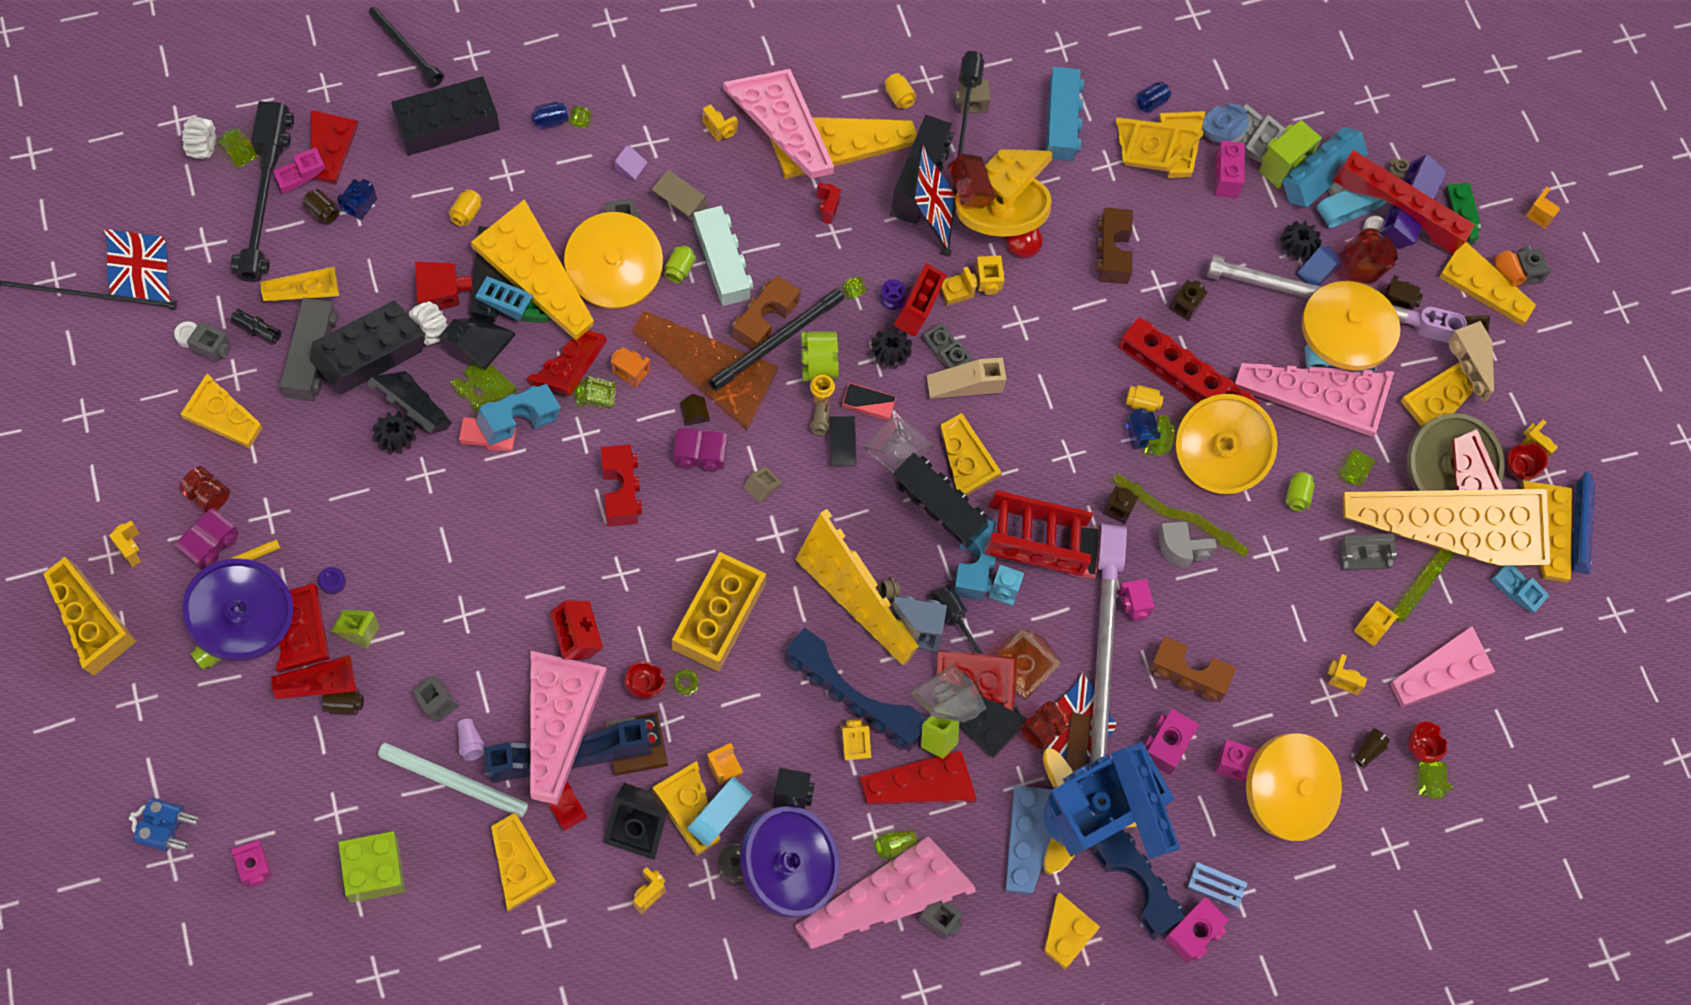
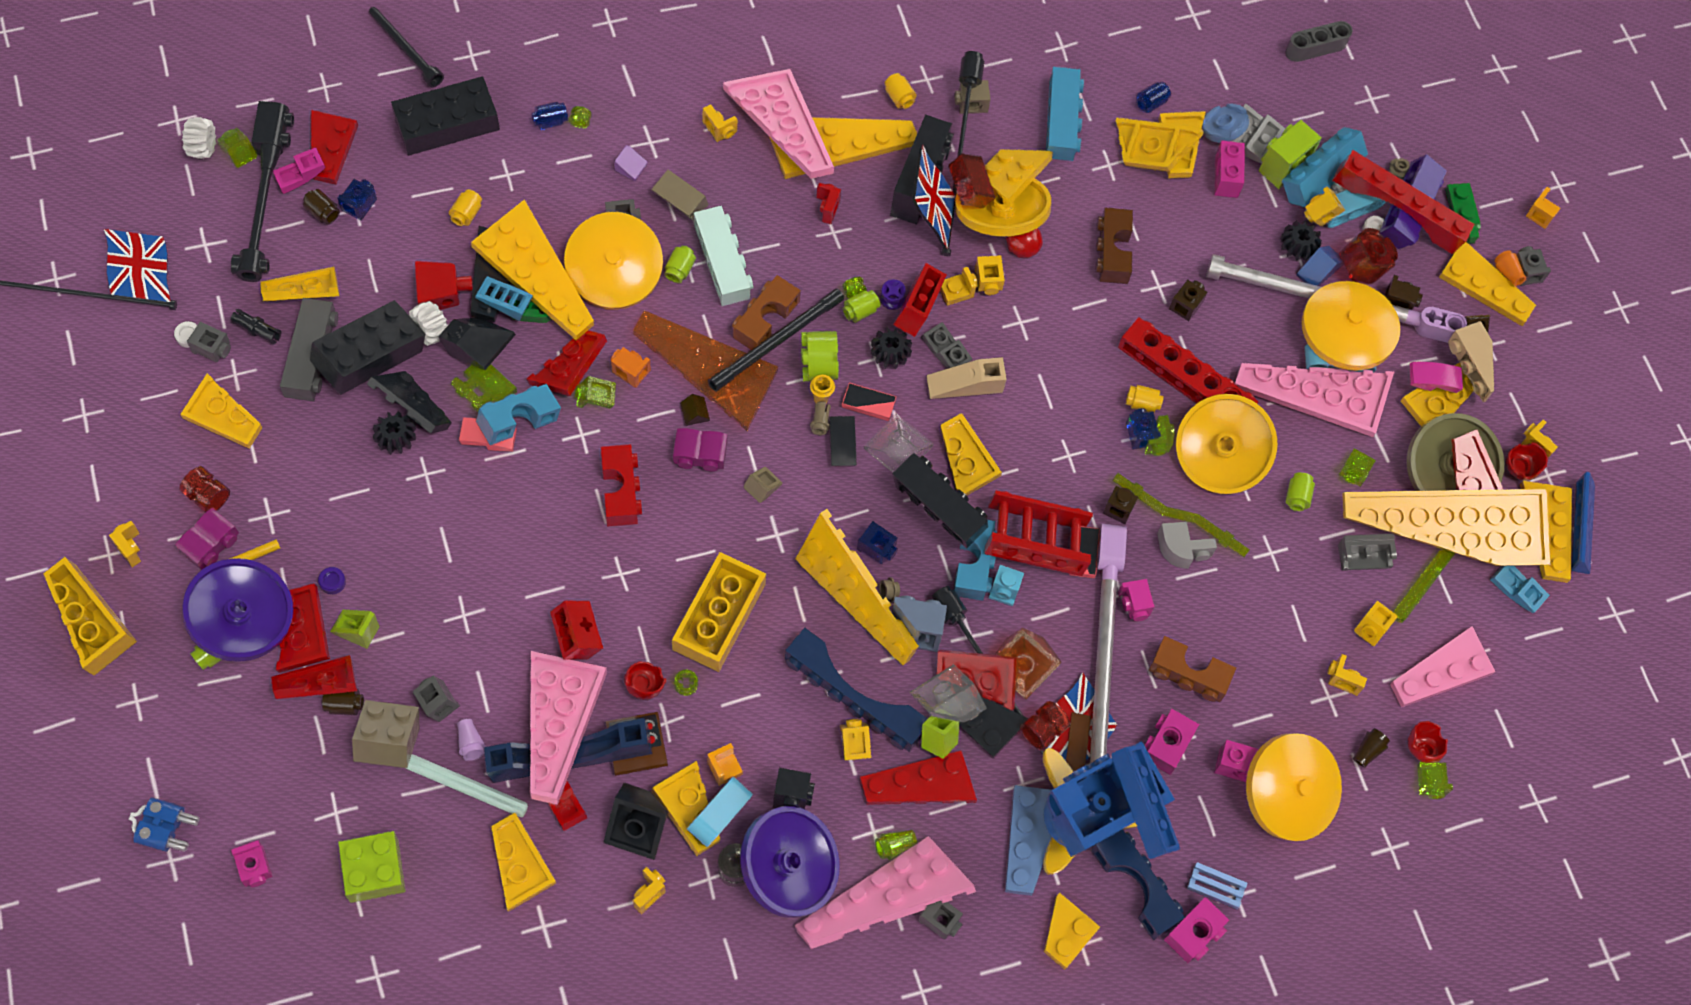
none -> dark tan piece [352,700,420,768]
none -> lime brick [843,290,881,323]
none -> clear blue brick [857,521,898,564]
none -> dark grey beam [1285,21,1353,62]
none -> yellow brick [1304,186,1345,227]
none -> dark pink slope [1410,362,1463,393]

